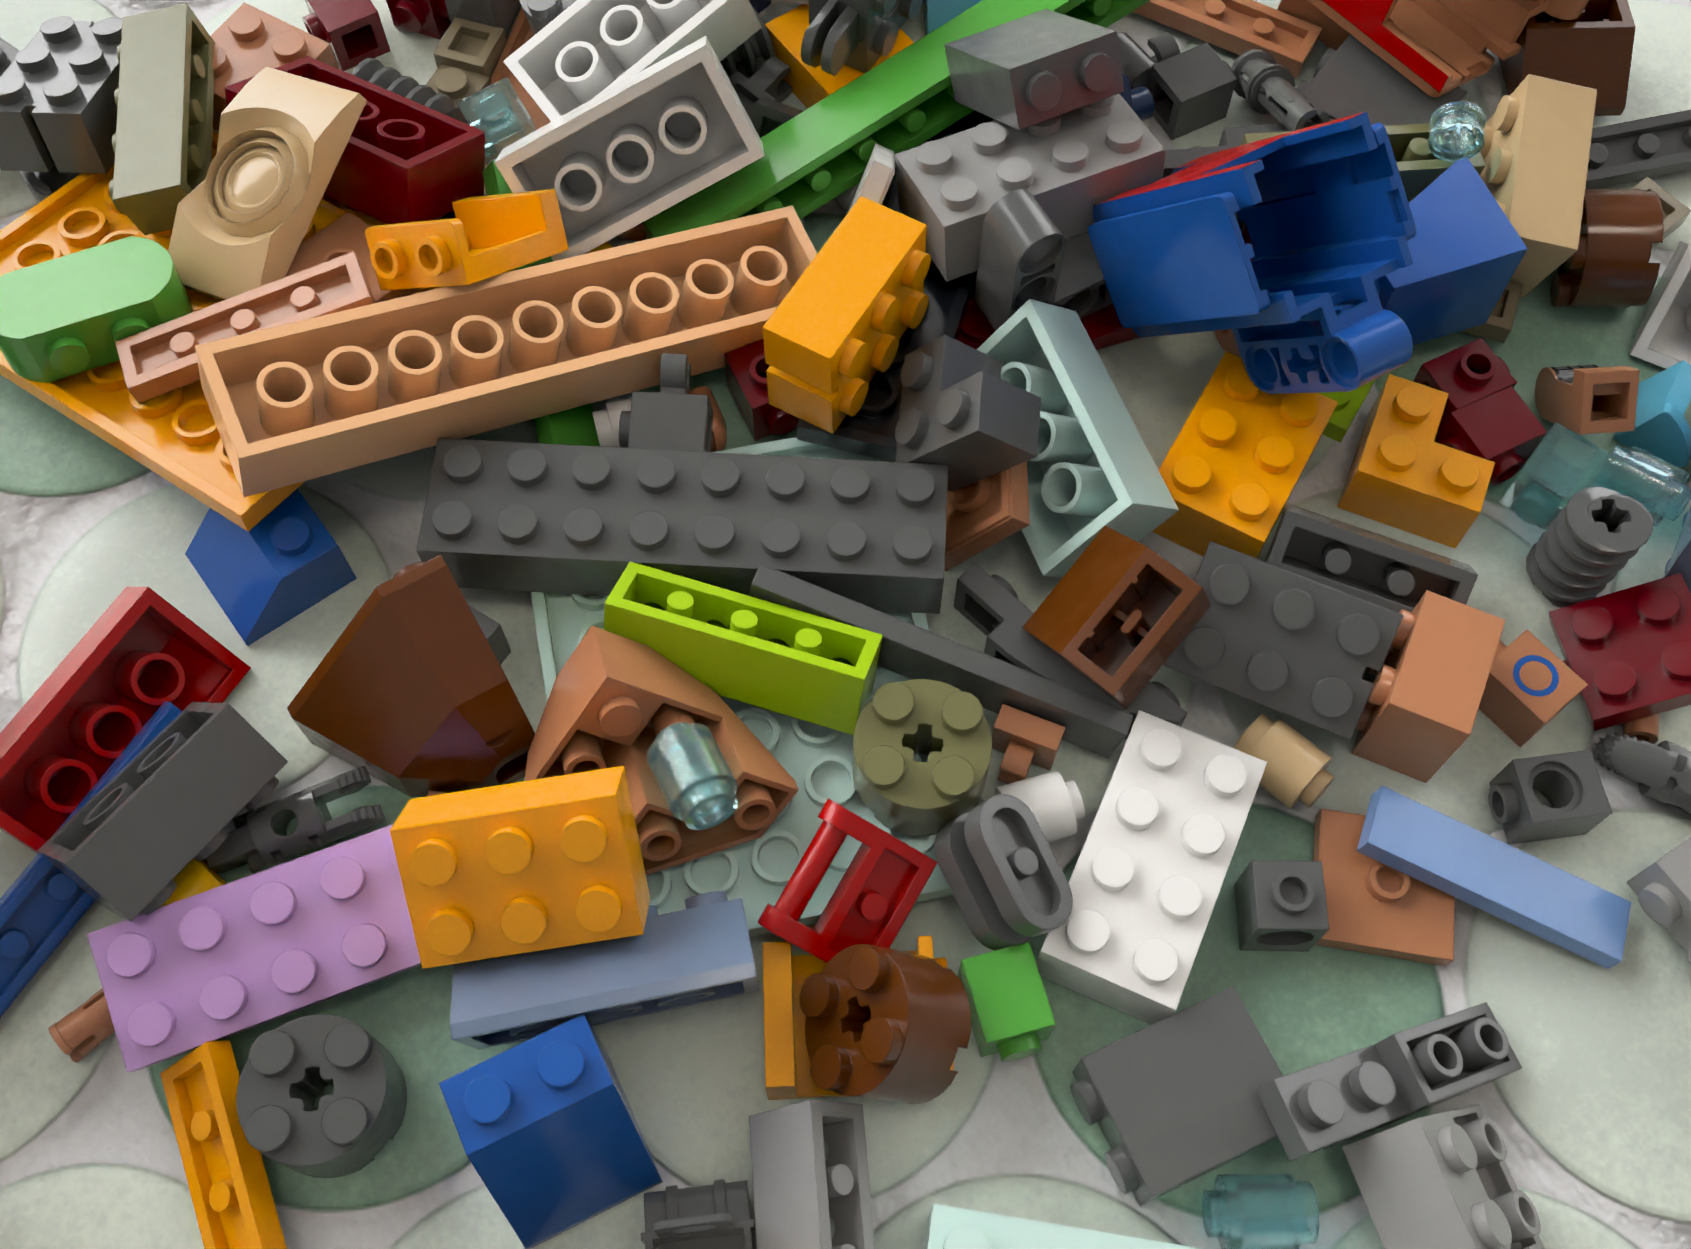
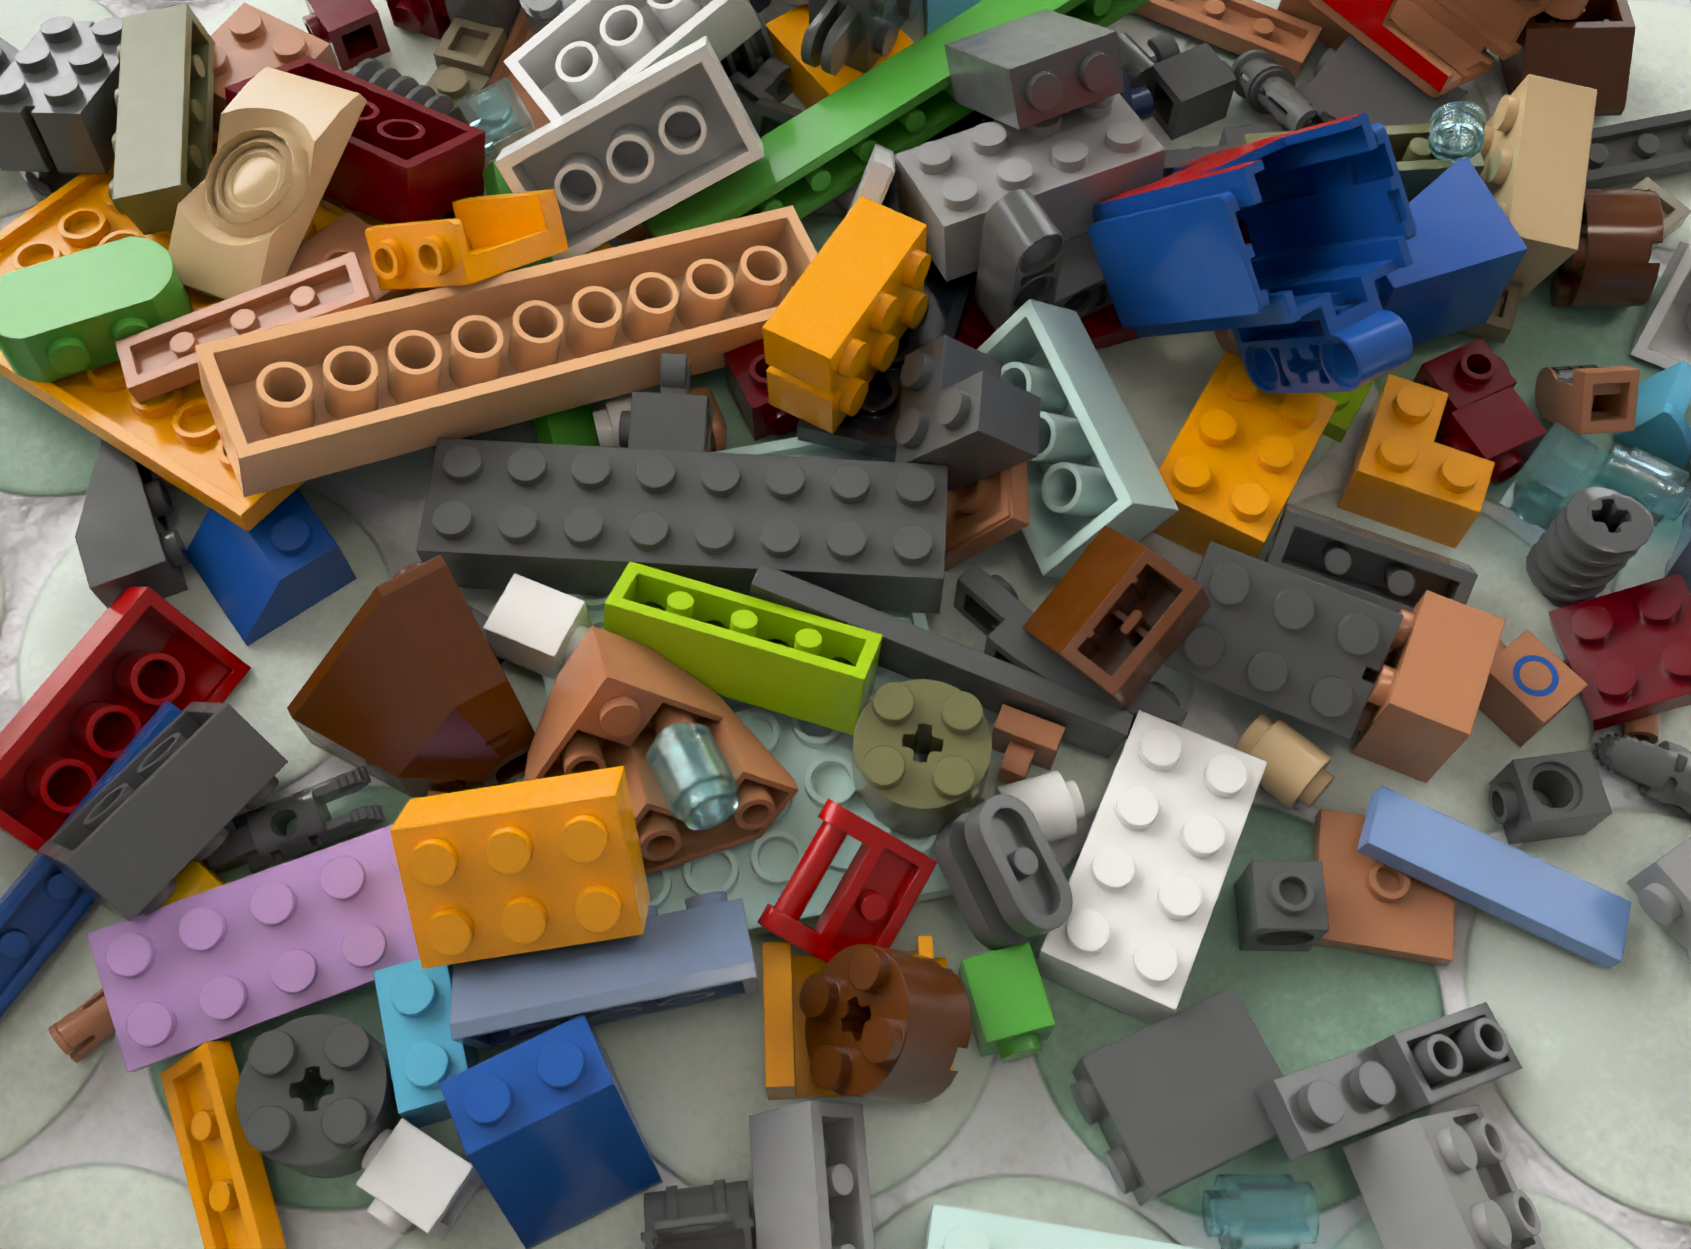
none -> dark grey slope [75,439,190,609]
none -> white brick [356,1118,483,1241]
none -> medium azure brick [373,958,480,1128]
none -> white brick [483,573,592,680]

